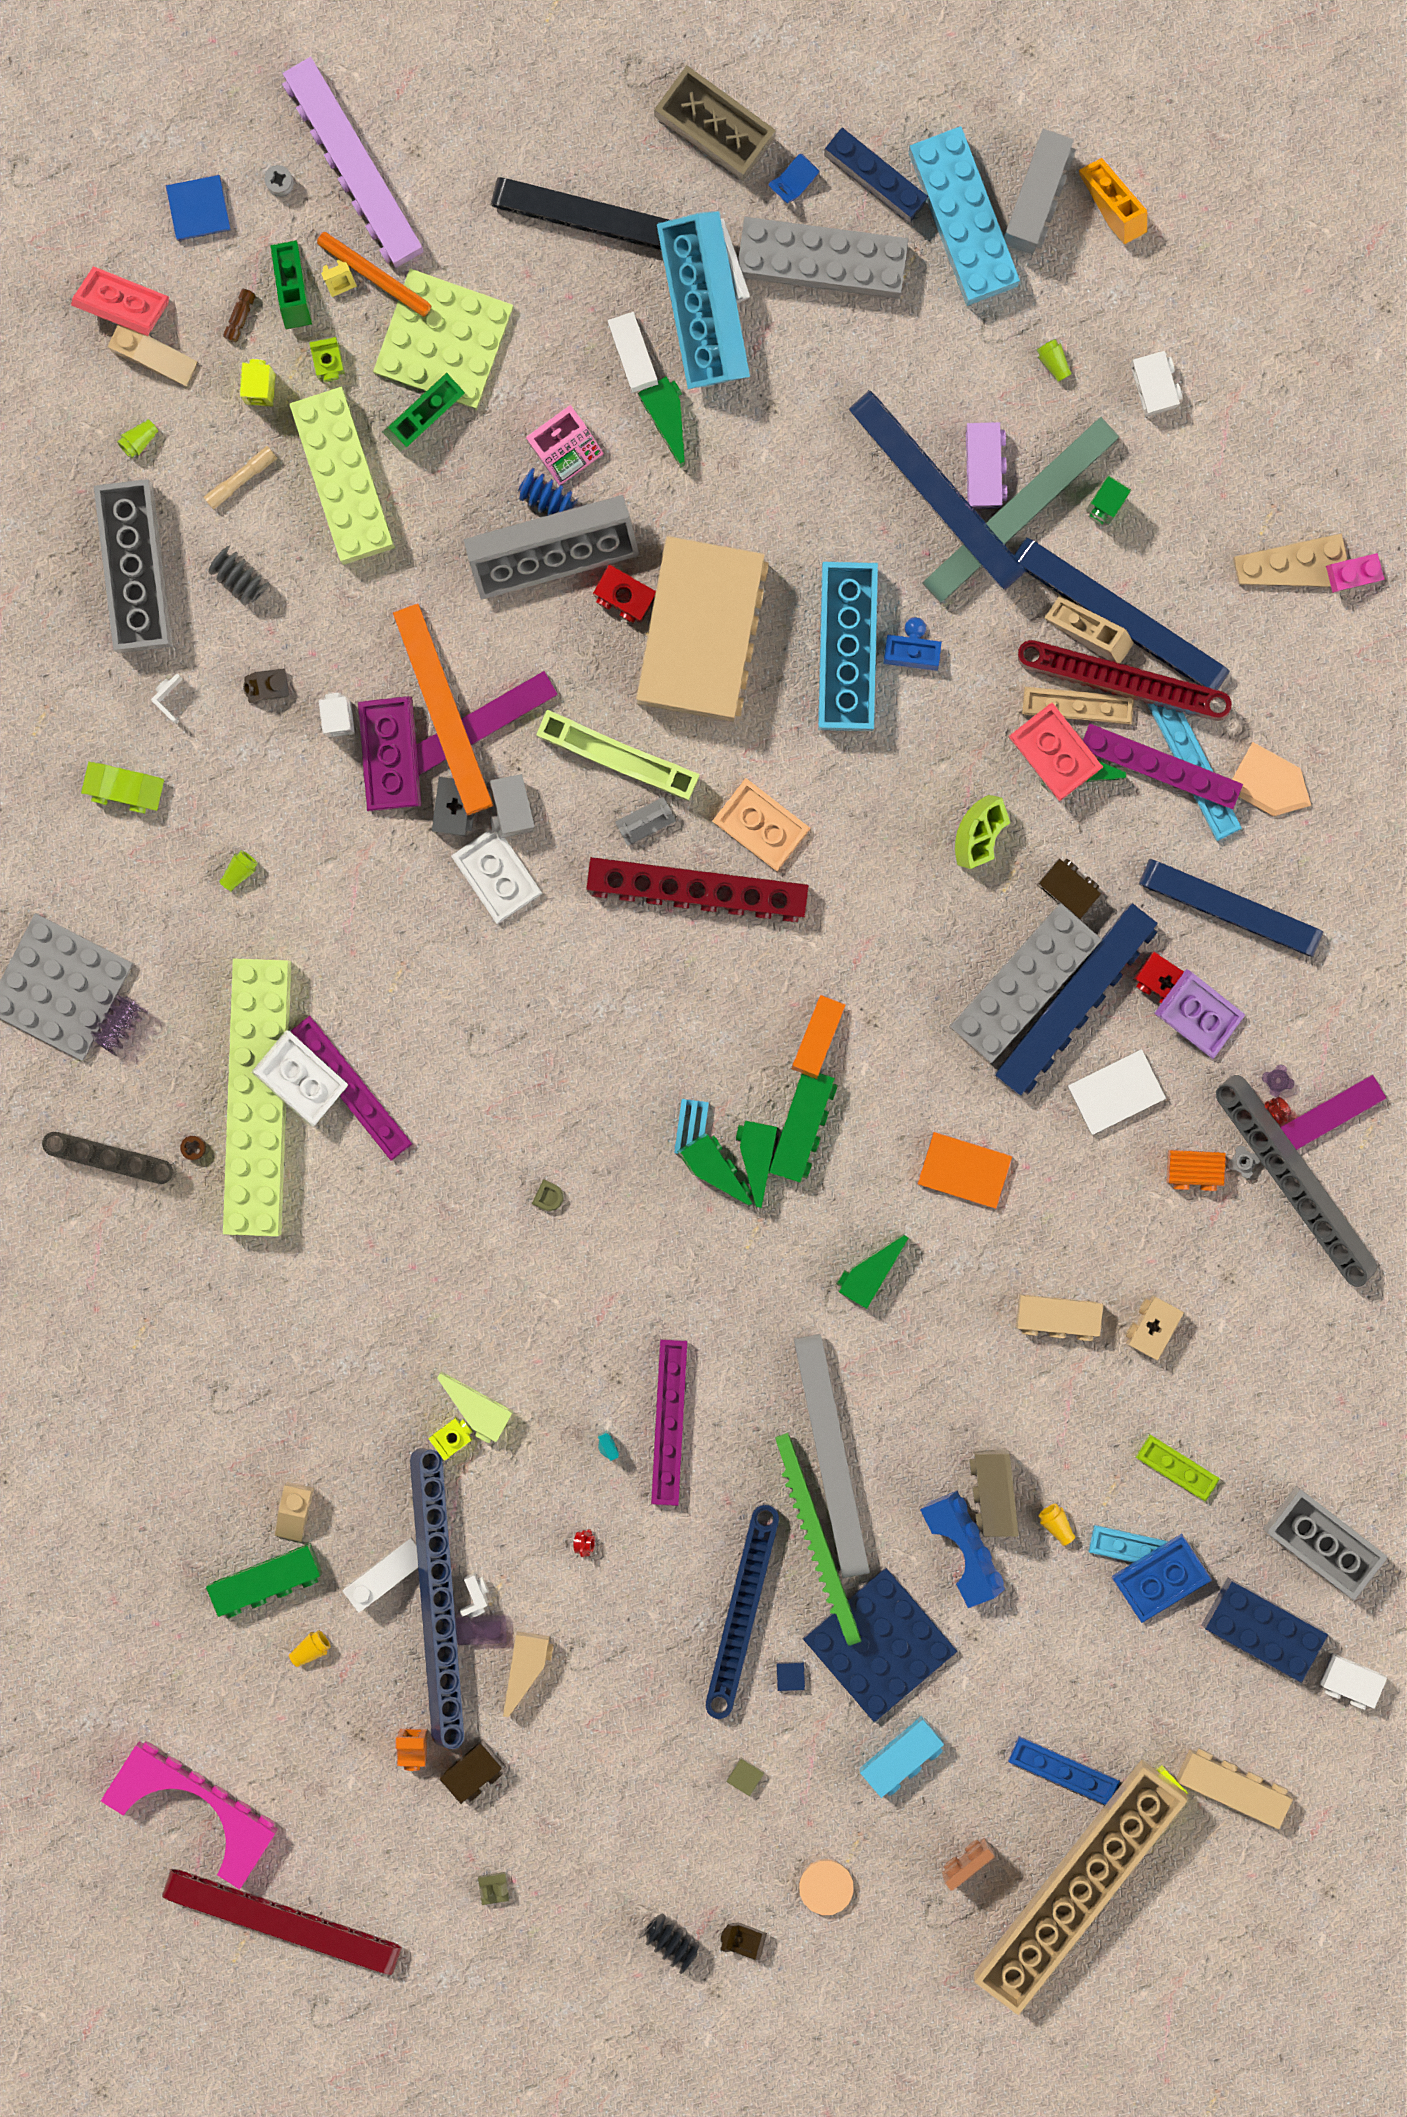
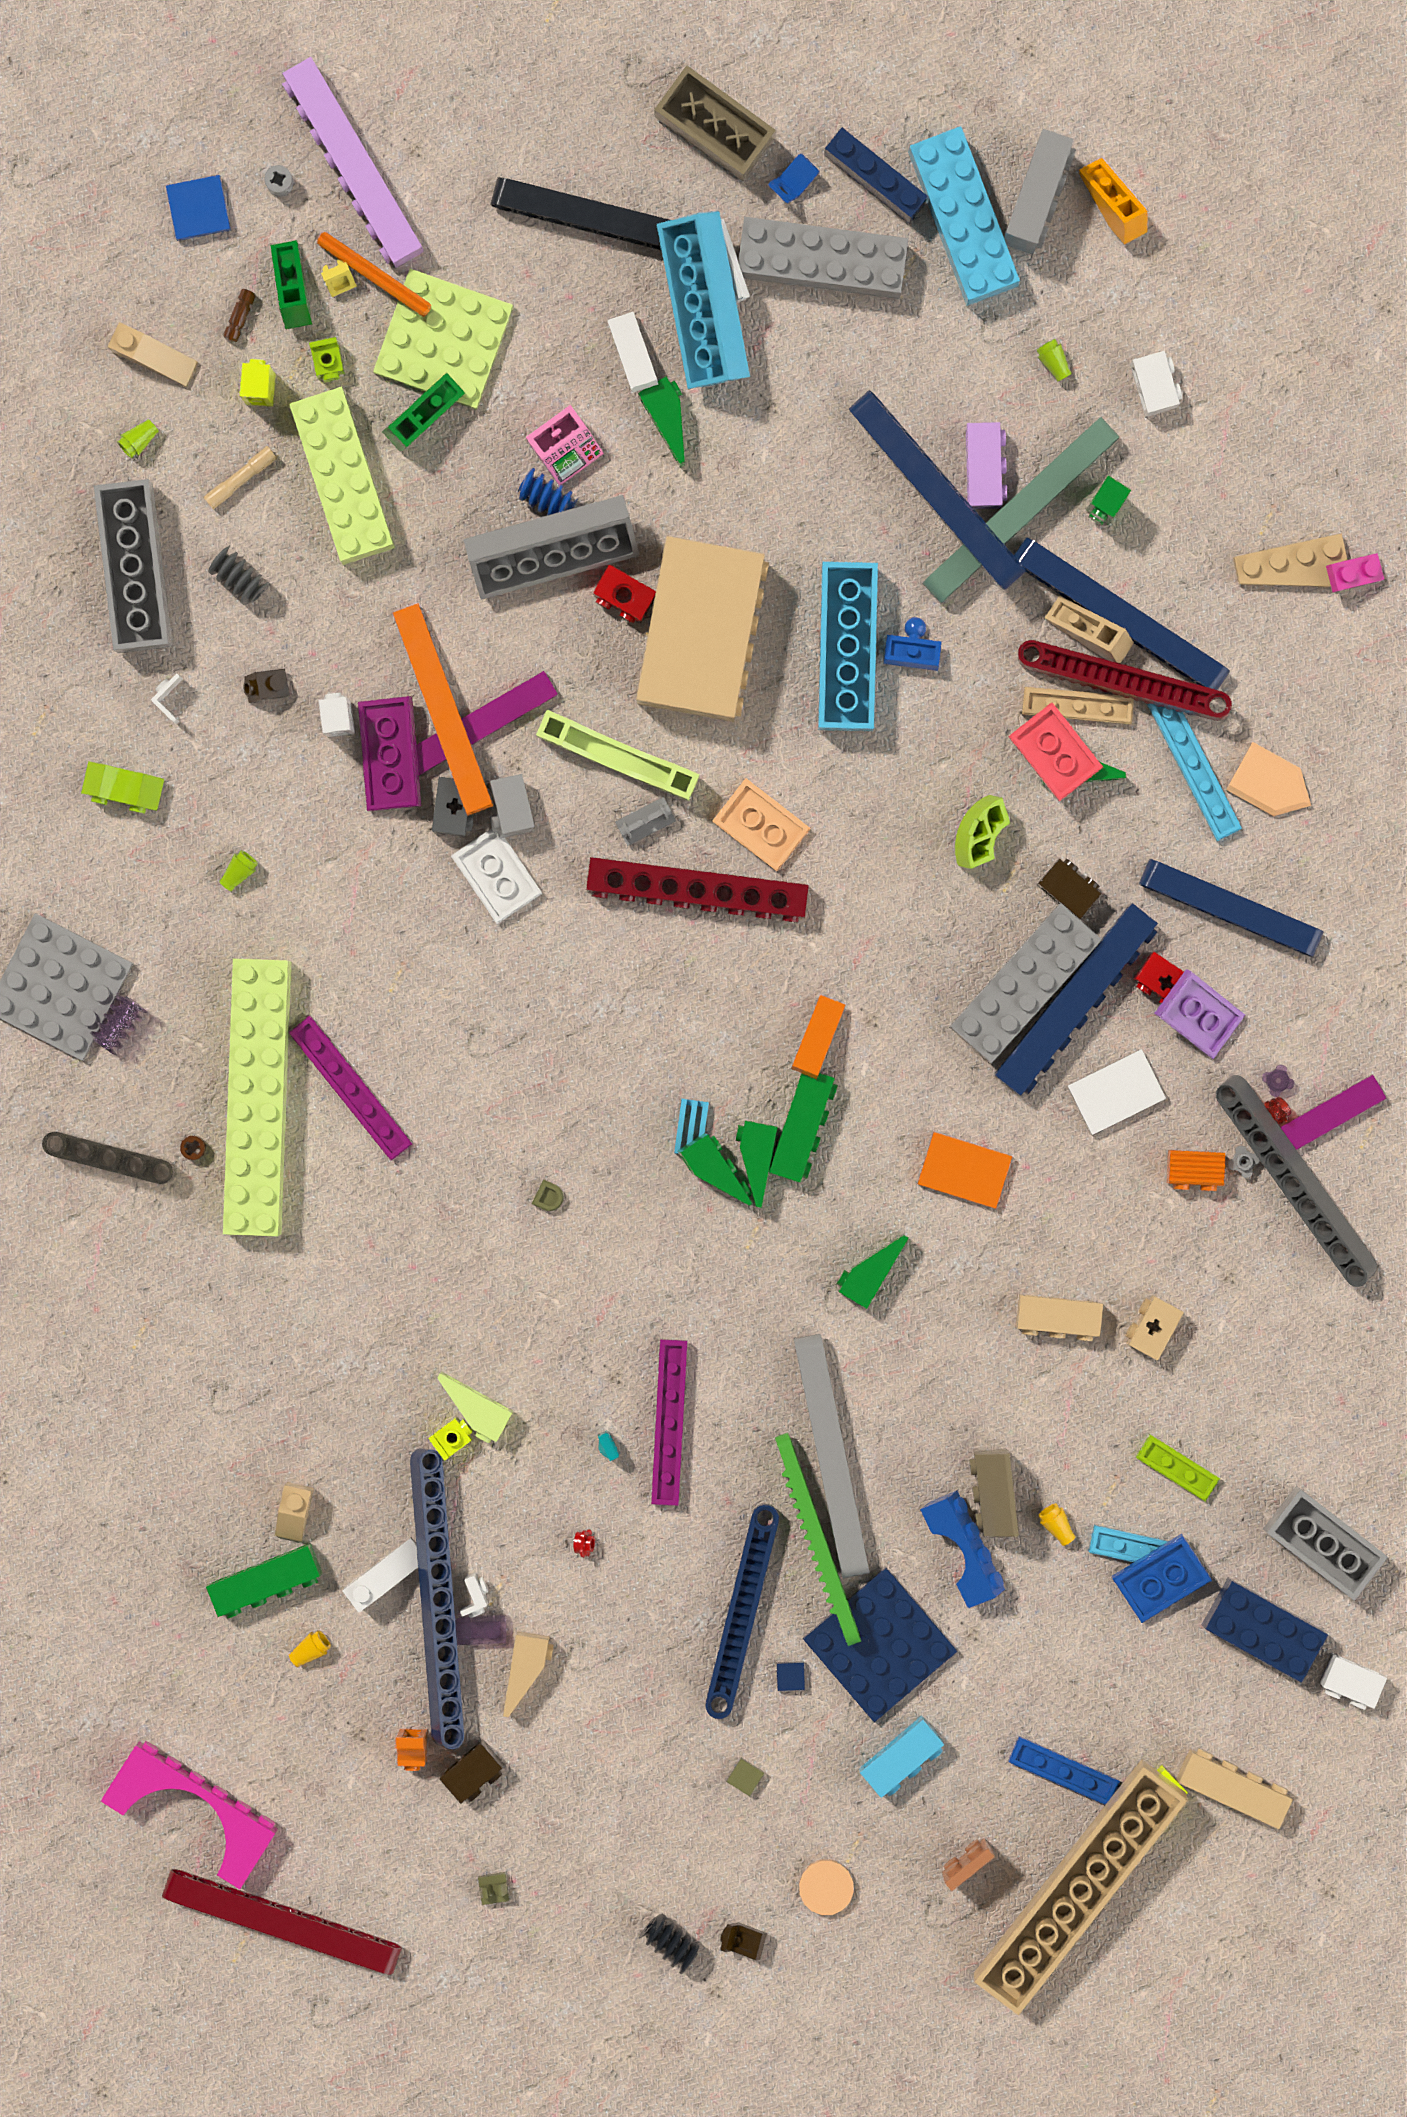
coral tile [71,266,169,336] -> none
white tile [251,1031,348,1127] -> none
magenta plate [1083,723,1243,809] -> none

